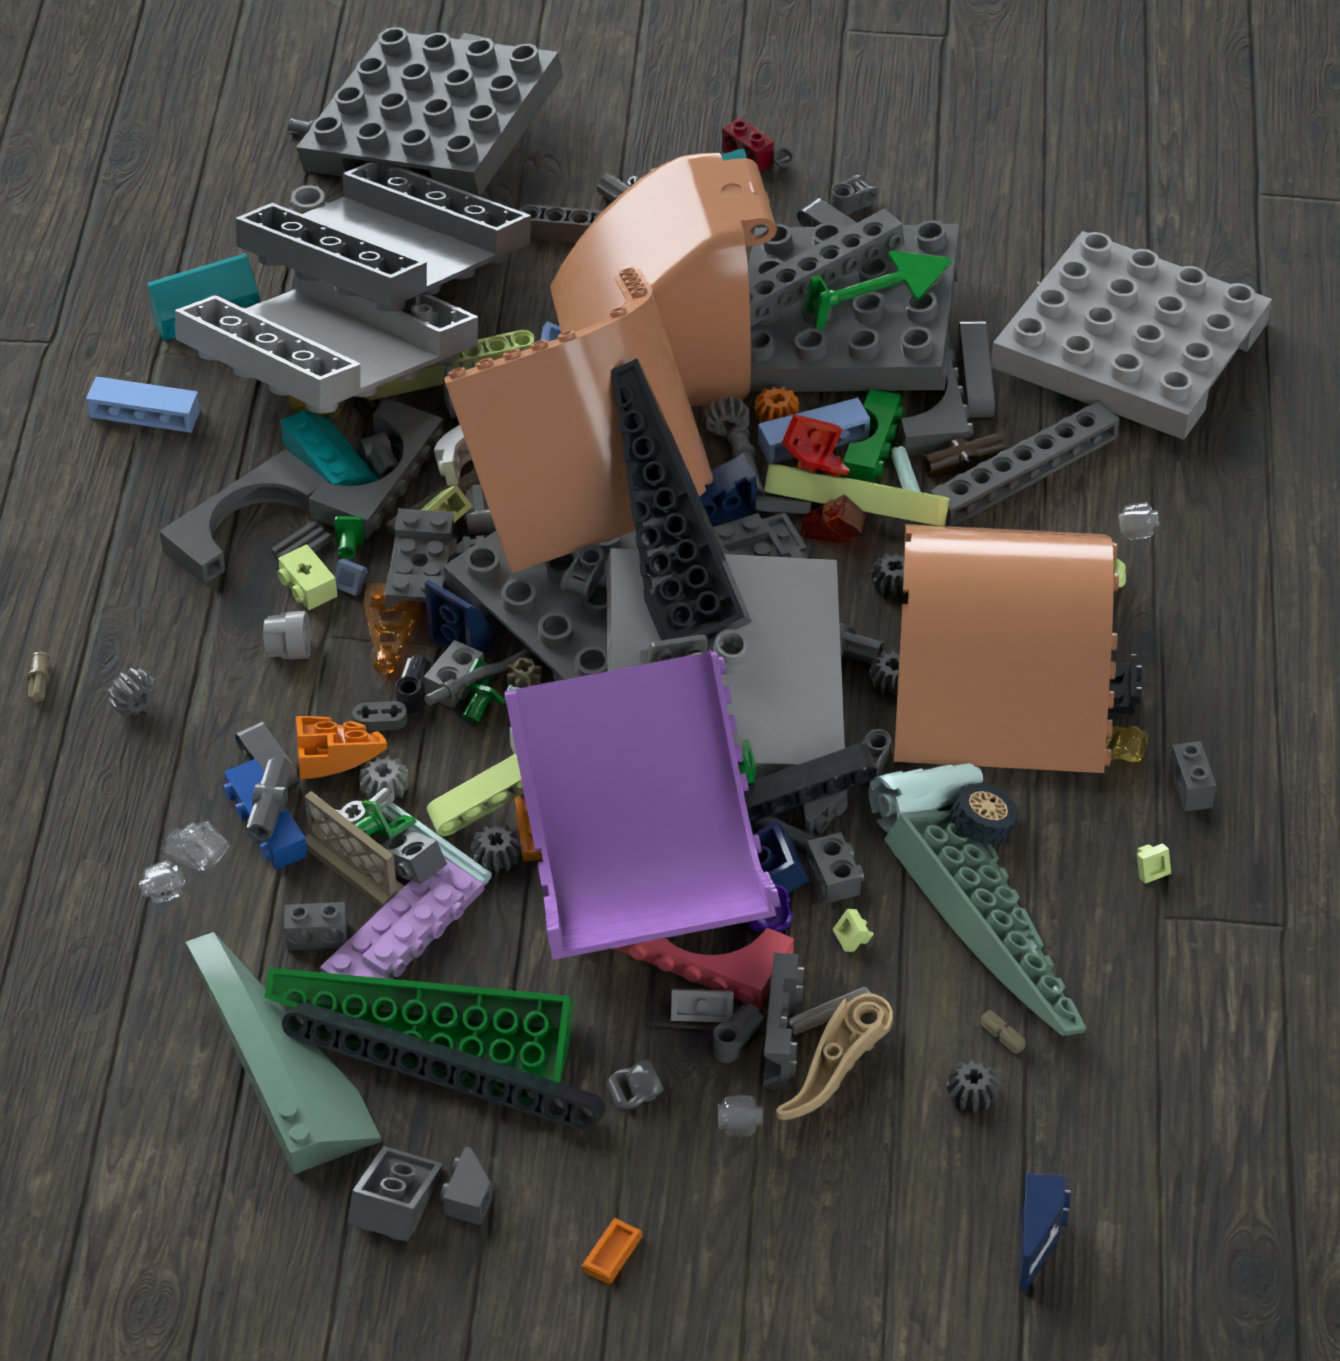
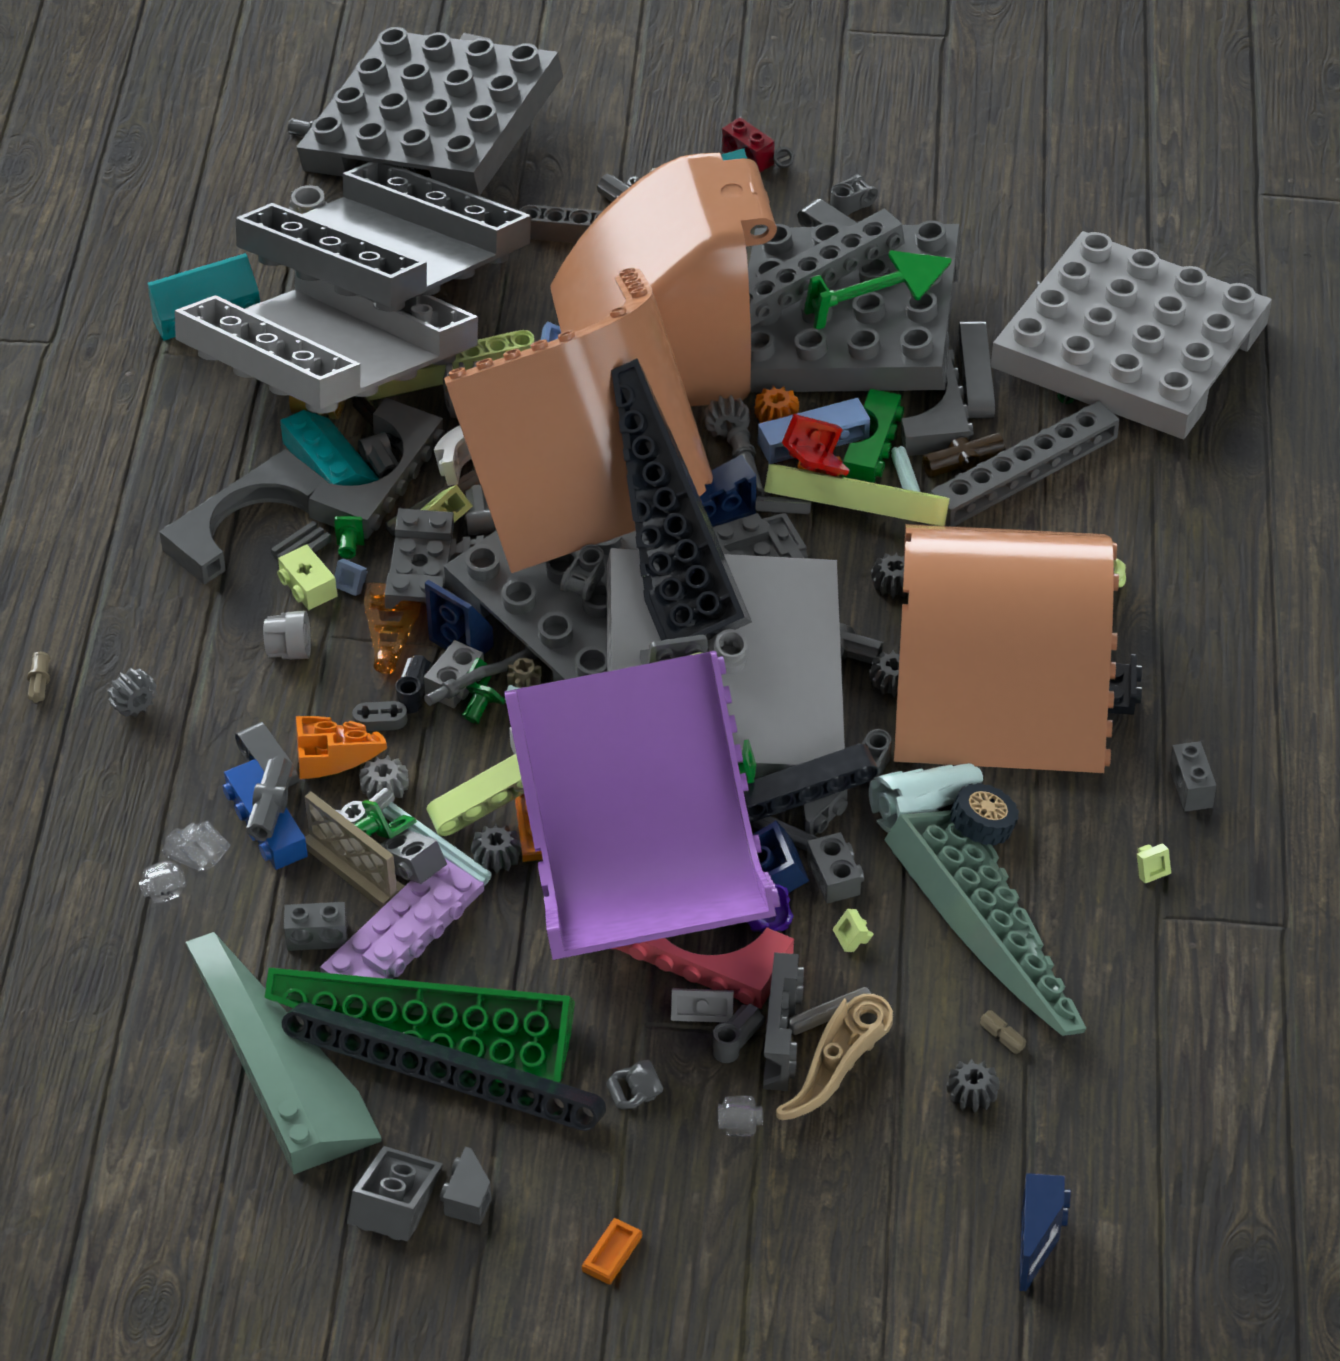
light blue brick [86,377,201,433] -> none
clear red slope [800,494,867,544] -> none
clear yellow piece [1106,726,1148,763] -> none
clear head [1118,502,1160,540] -> none

